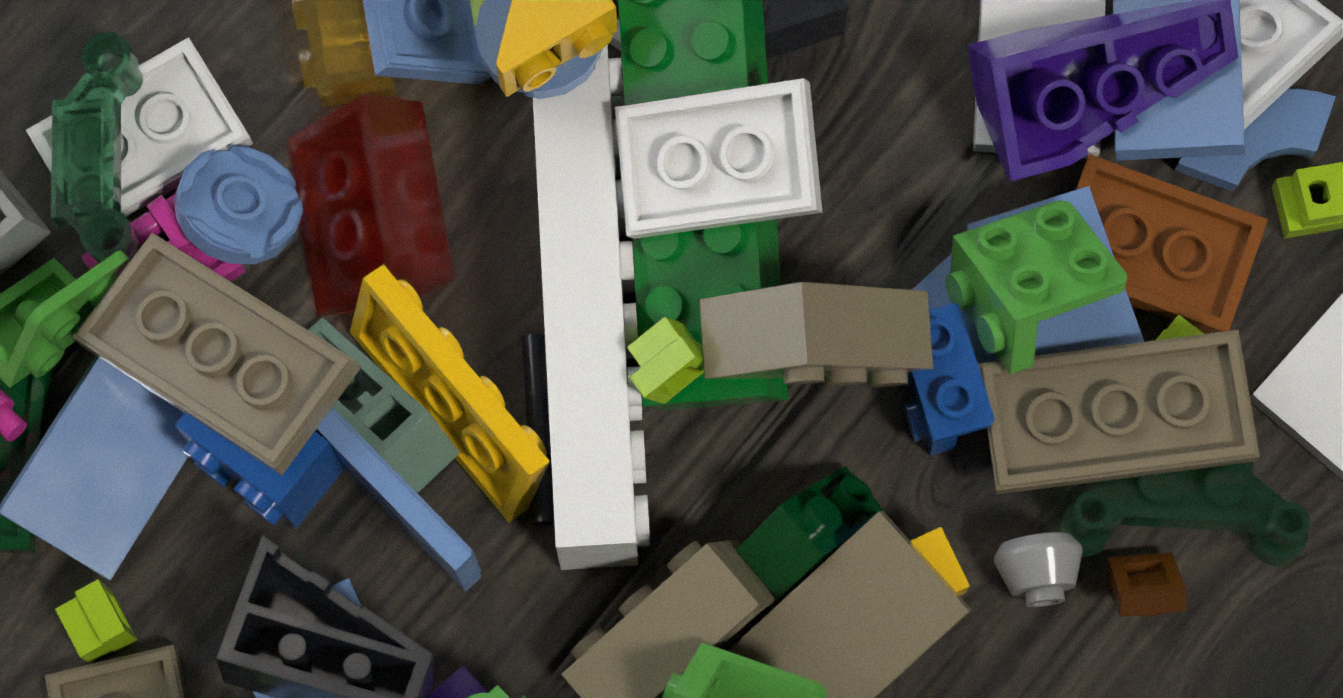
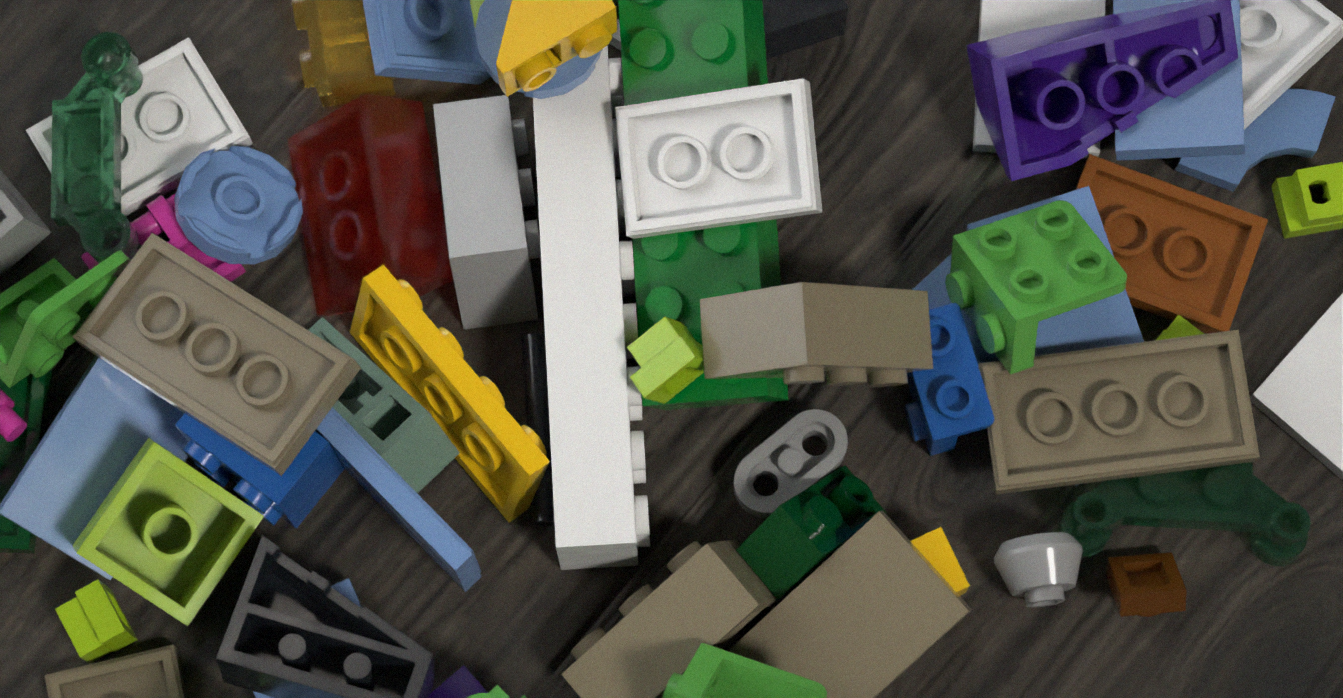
none -> lime brick [72,437,264,626]
none -> light grey wedge [433,95,541,330]
none -> light grey plate [733,409,848,518]

